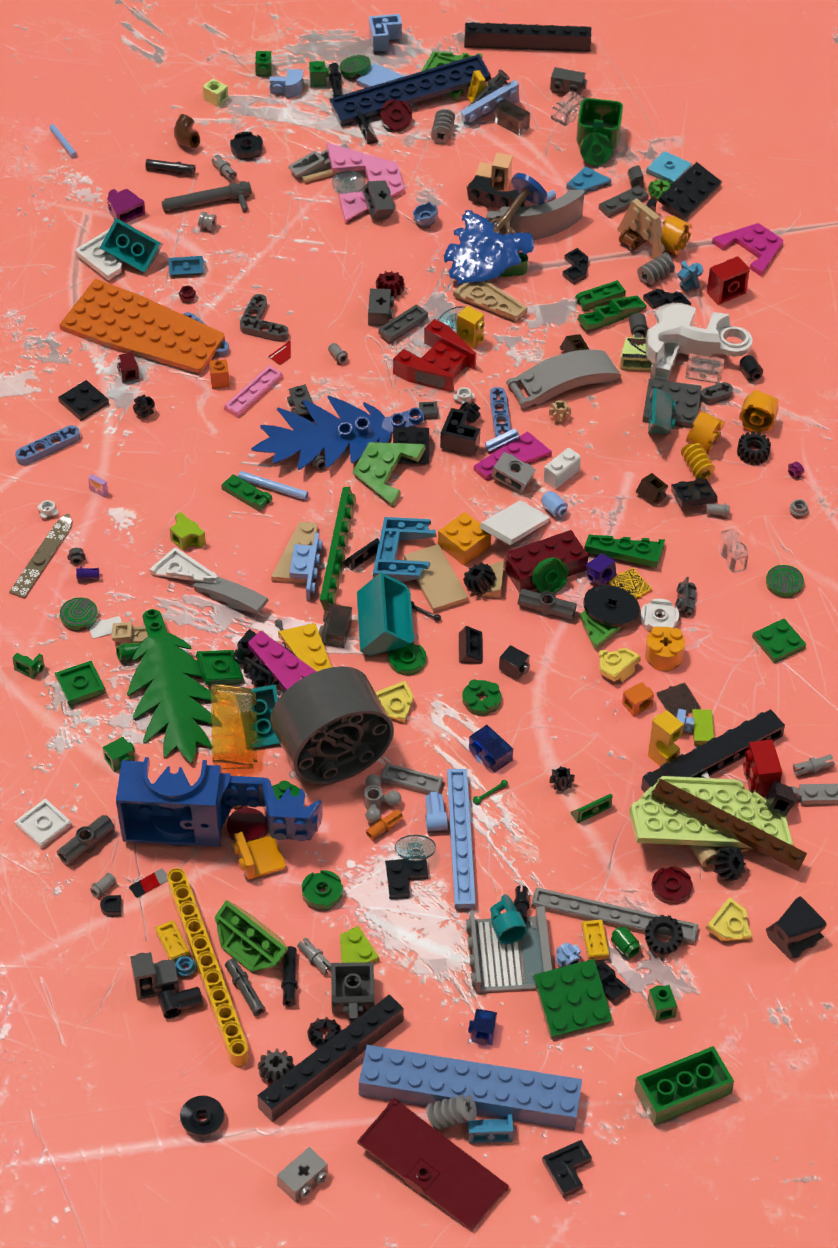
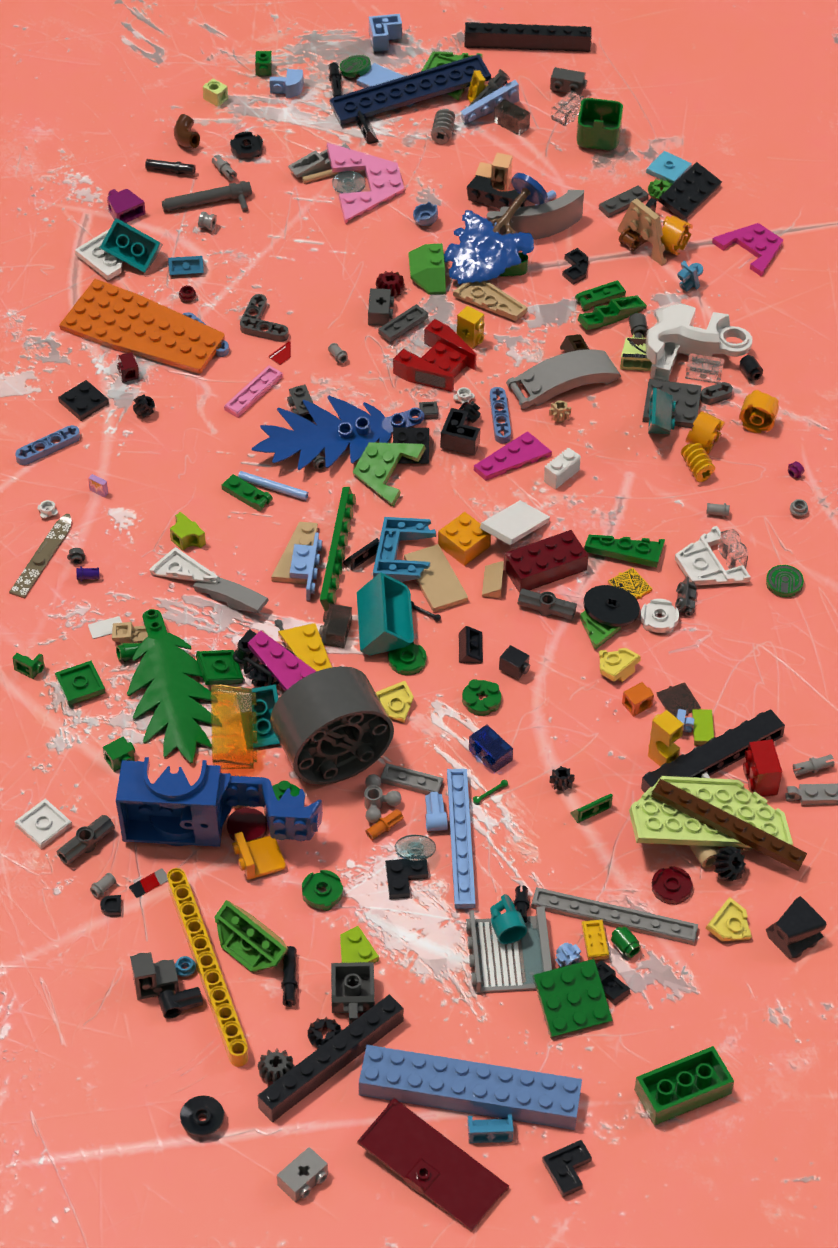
light blue bar [49,124,77,158] -> none
tile [60,597,98,630] -> none
yellow plate [155,920,190,962] -> none
orange brick [209,359,230,388] -> none
dark grey pin [225,958,266,1016] -> none
light grey pin [297,937,331,975] -> none
green brick [309,61,329,87] -> none
dark grey brick [362,180,395,219] -> none
dark red tile [380,99,412,131] -> none
light grey piece [426,1095,477,1130] -> none
clear light blue dish [438,306,465,329] -> none
black gear [463,562,496,595] -> none
clear blue brick [468,1009,497,1045] -> none
light blue axle [485,428,519,452] -> none
light grey brick [491,452,536,494] -> none
green tile [532,557,569,593] -> none
light blue brick [541,491,568,517] -> none
dark azure wing [566,166,612,194] -> none
green tile [580,132,613,166] -> none
dark purple brick [586,553,617,586] -> none
dark grey brick [627,165,644,189] -> none
dark brown brick [635,473,668,502] -> none
light grey piece [637,252,675,285] -> none
black tile [643,289,691,309] -> none
light orange brick [645,626,685,671] -> none
black tyre [645,914,683,955] -> none
green brick [648,985,677,1022] -> none
black plate [671,478,718,508] -> none
red brick [706,256,750,305] -> none
black tyre [737,431,771,465] -> none
green plate [752,618,806,663] -> none
black brick [766,781,796,816] -> none
none -> bright green wedge [408,243,446,295]
none -> white wing [675,526,751,586]

